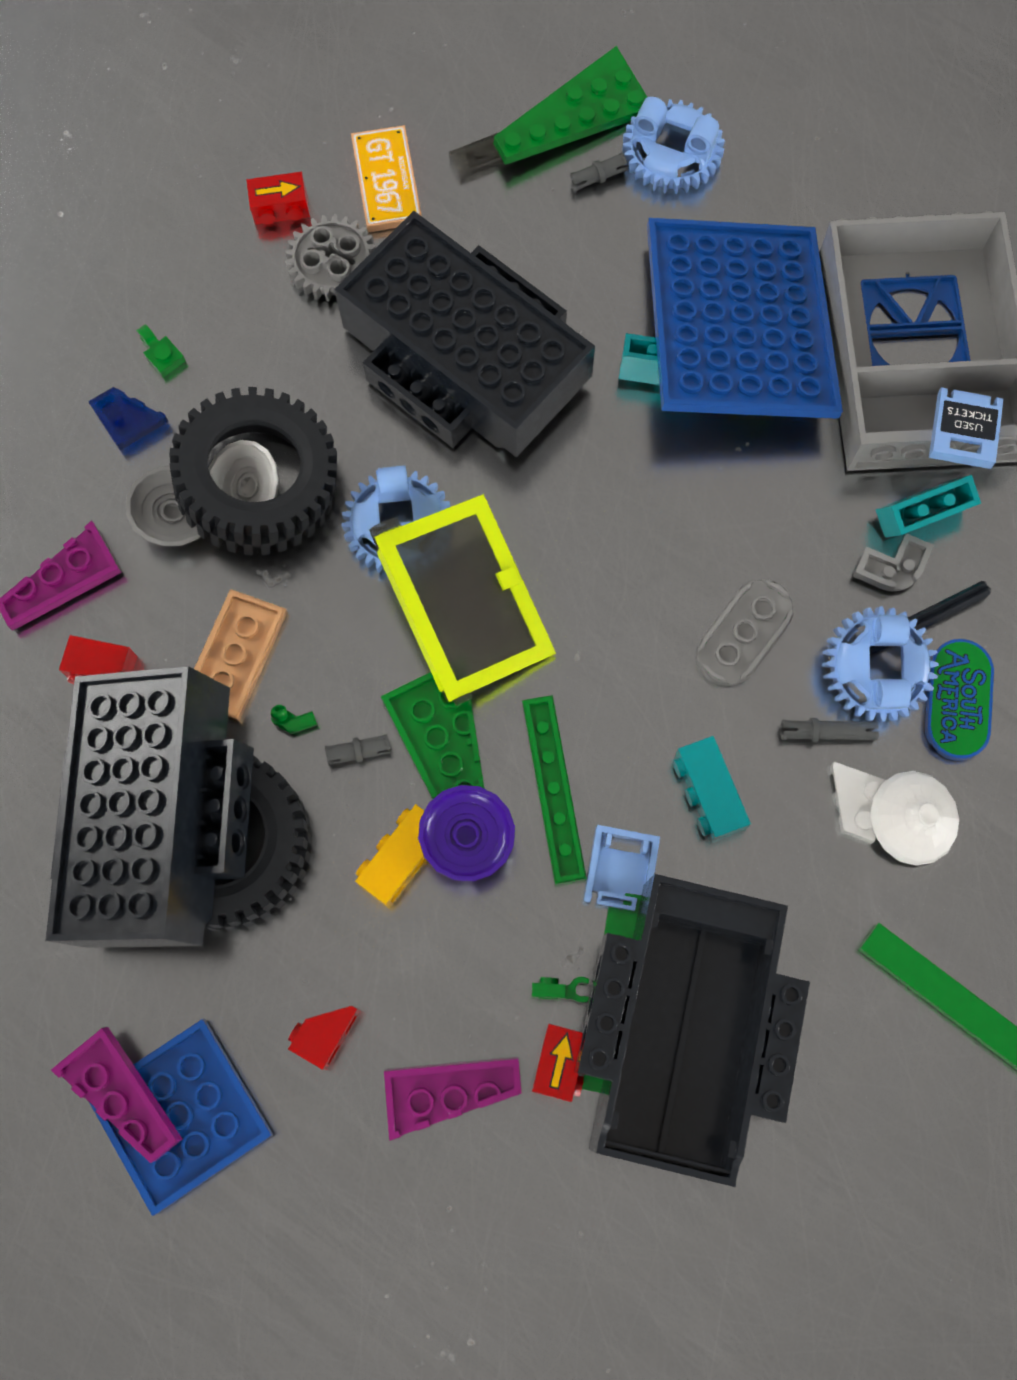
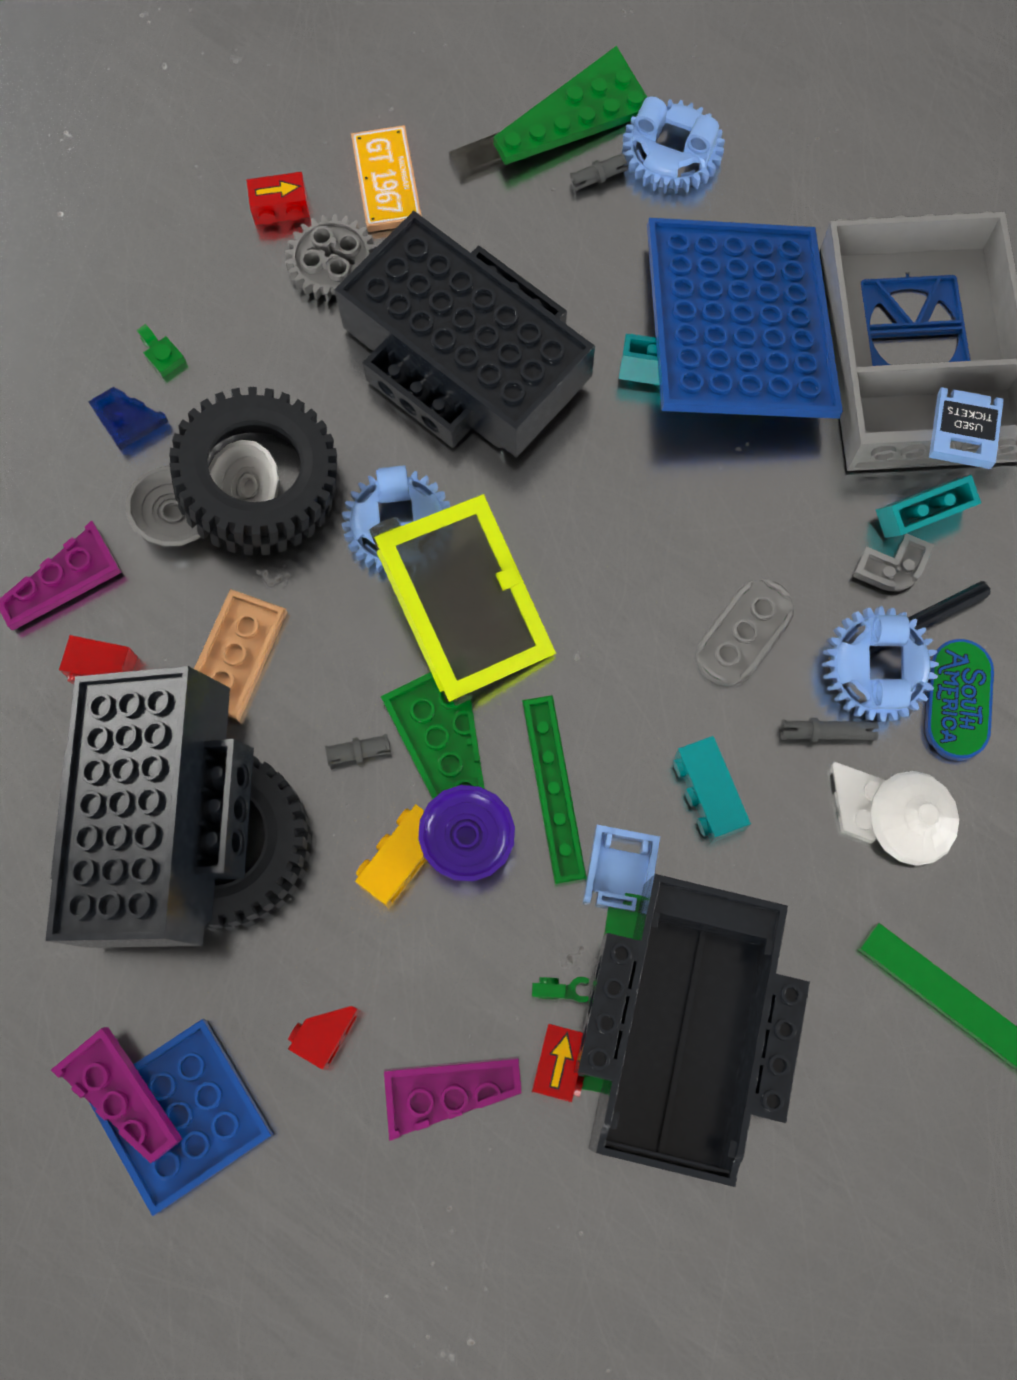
green arm [270,705,317,734] -> none

